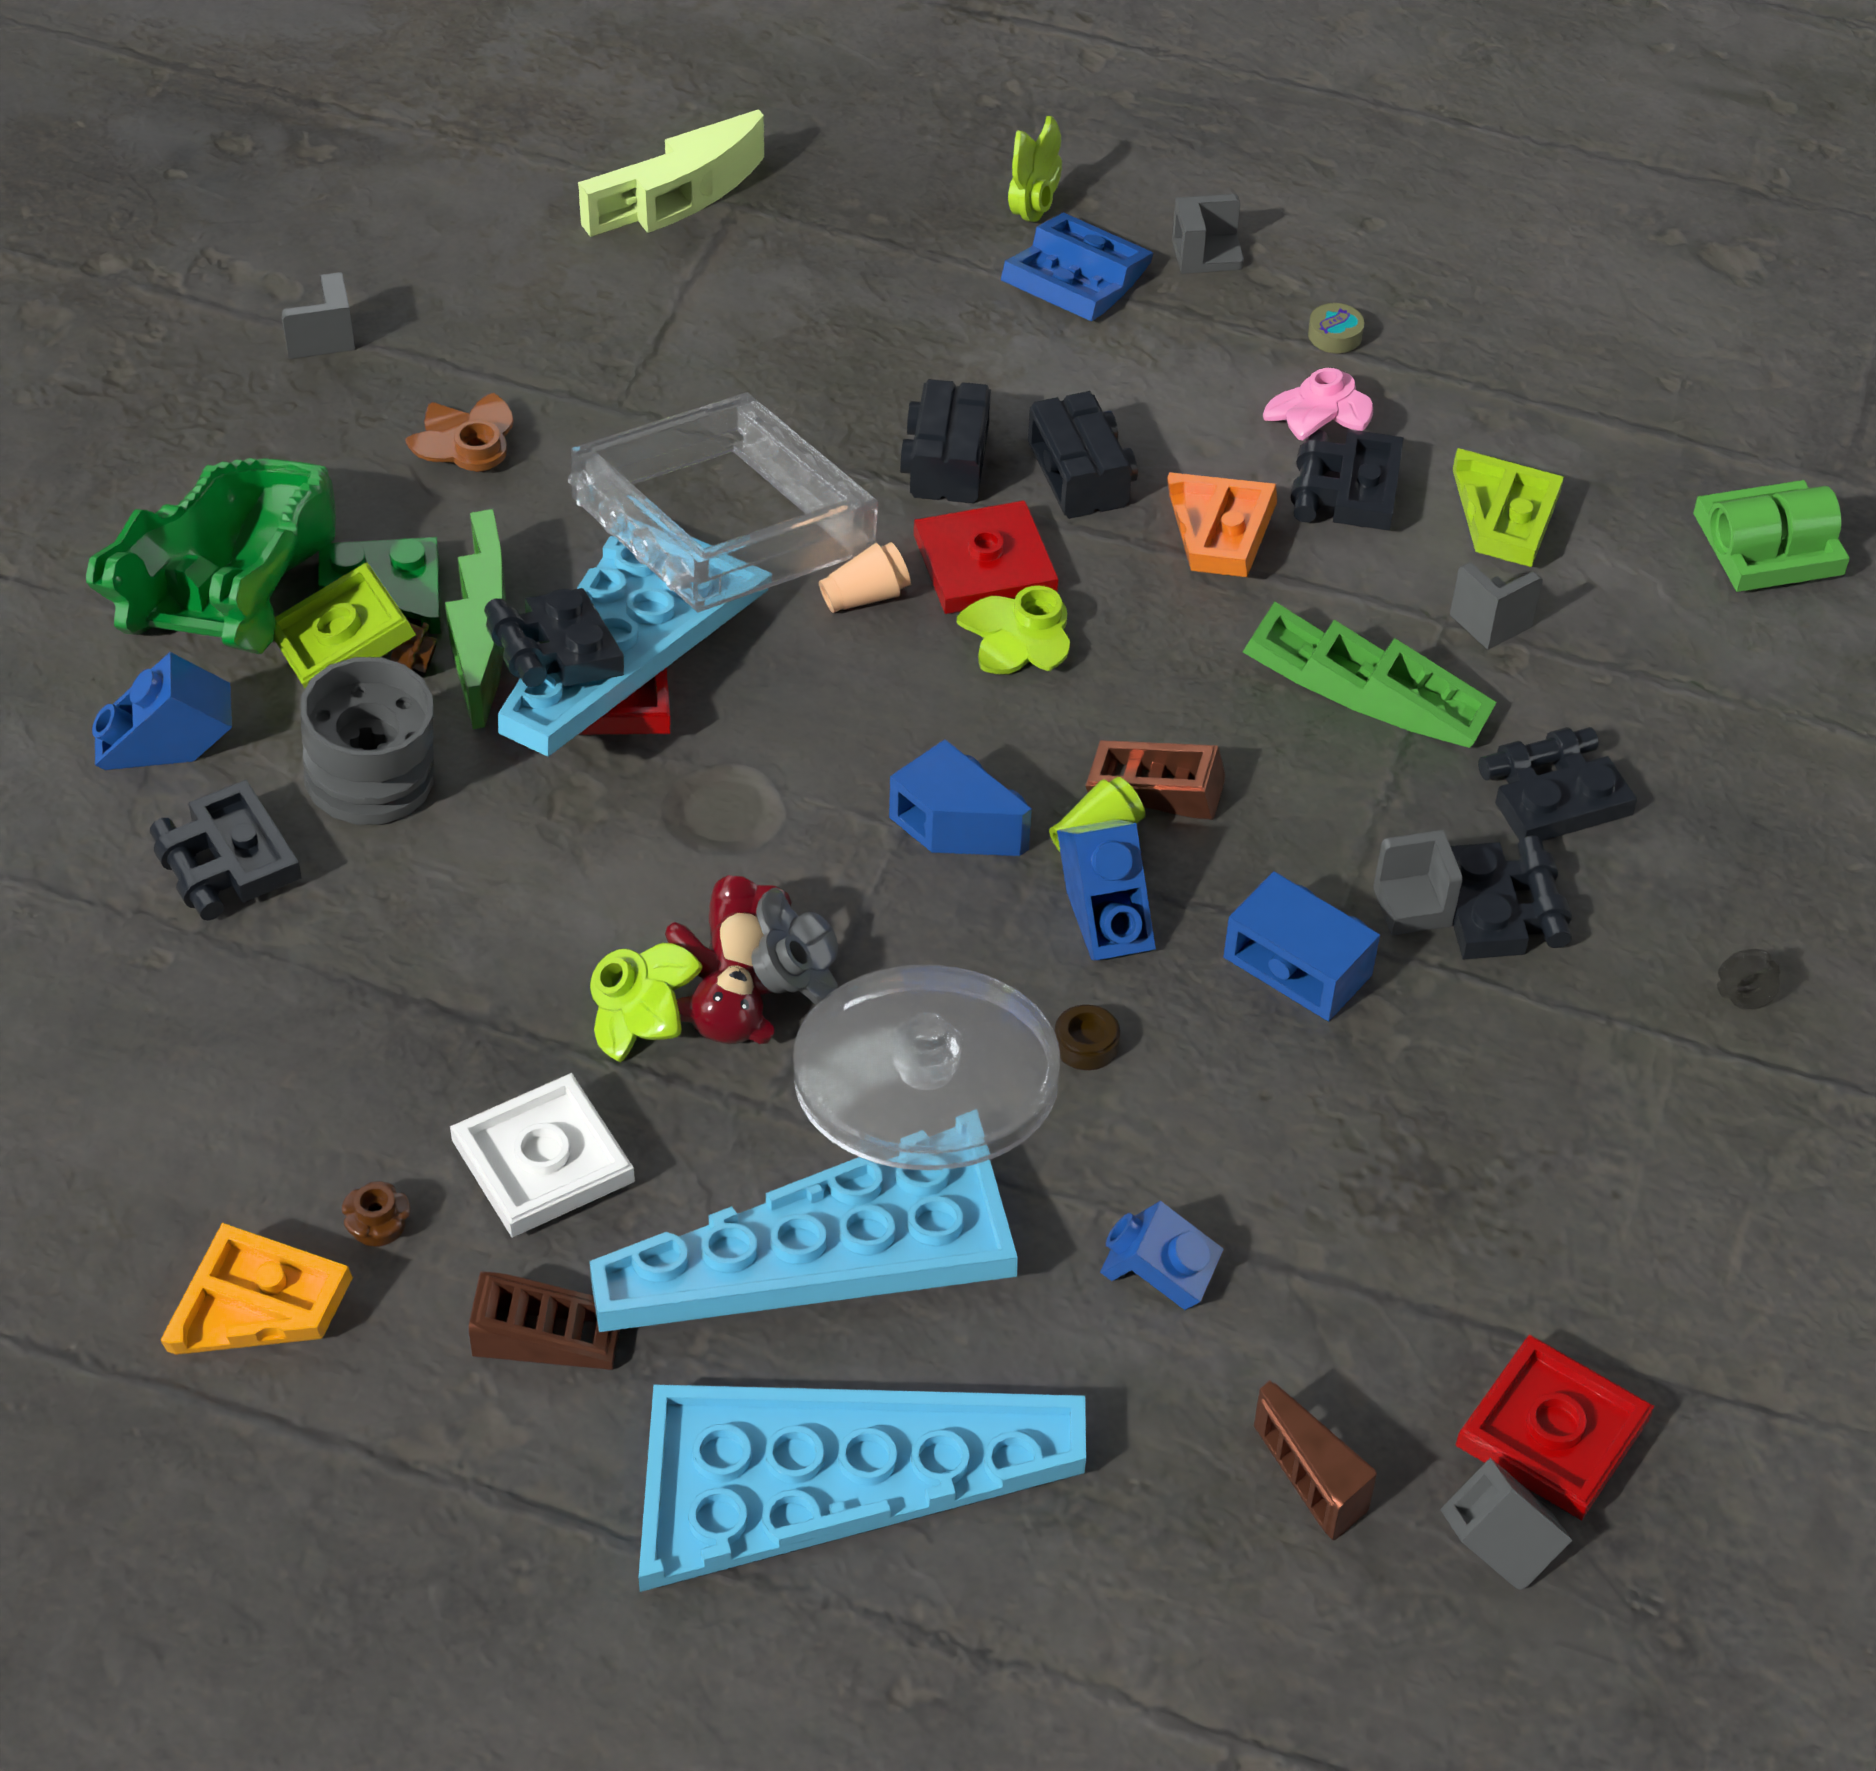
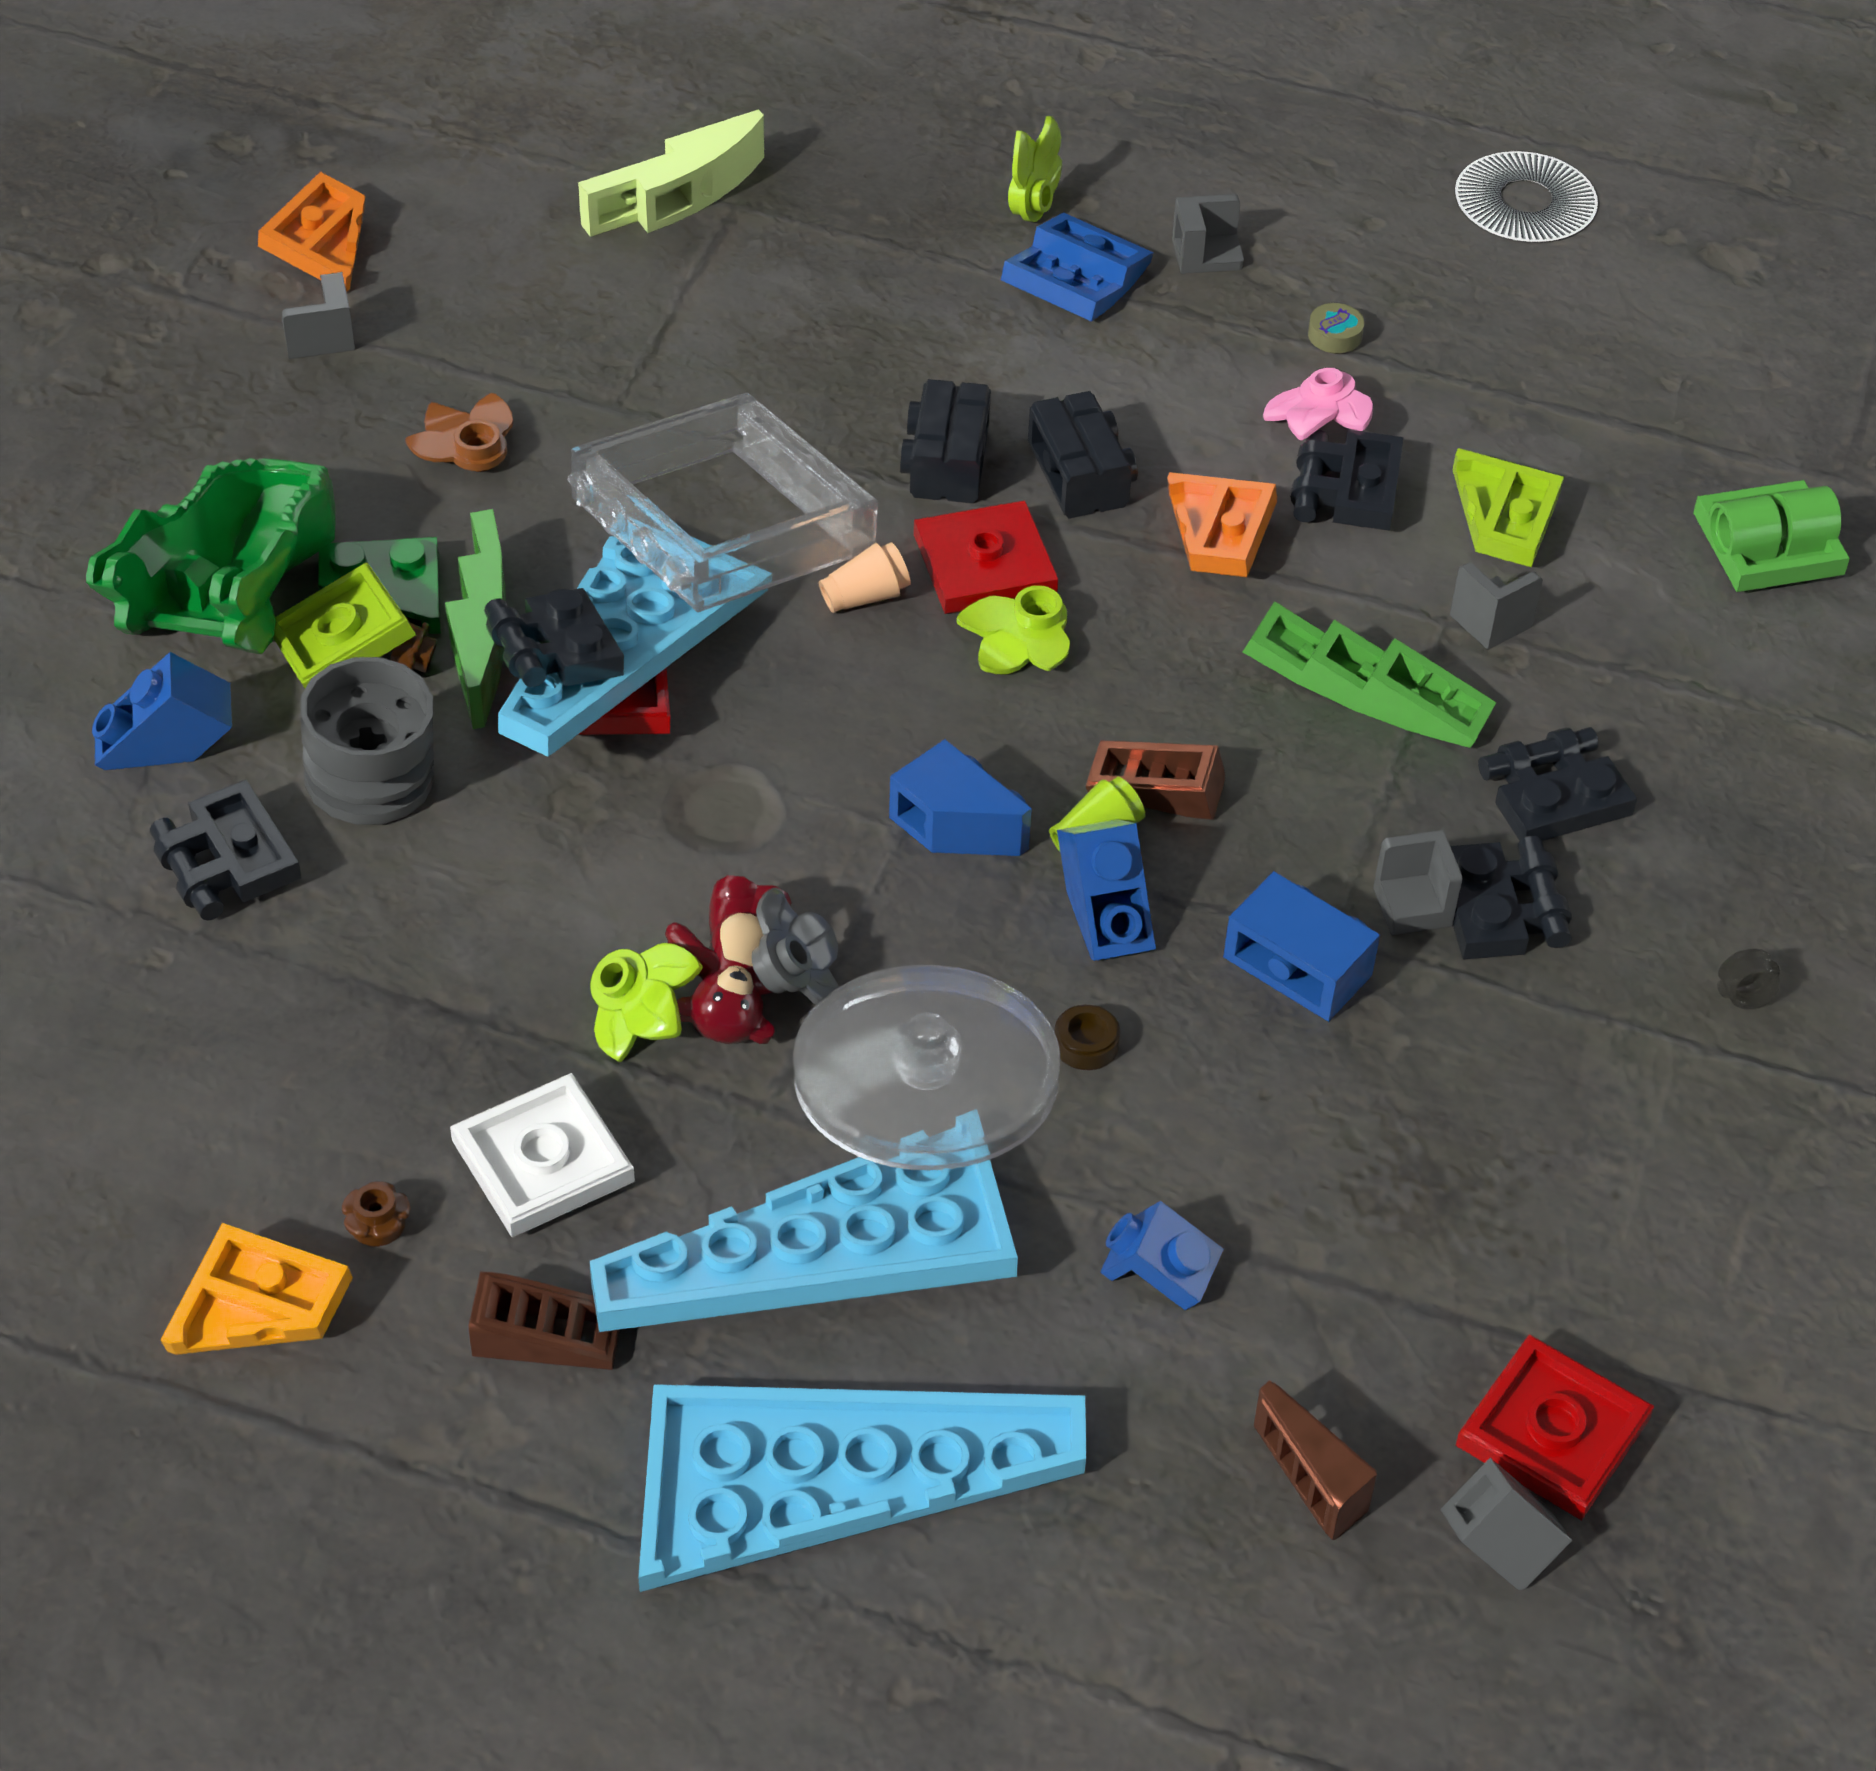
none -> orange wing [258,172,365,292]
none -> sticker [1455,151,1598,242]

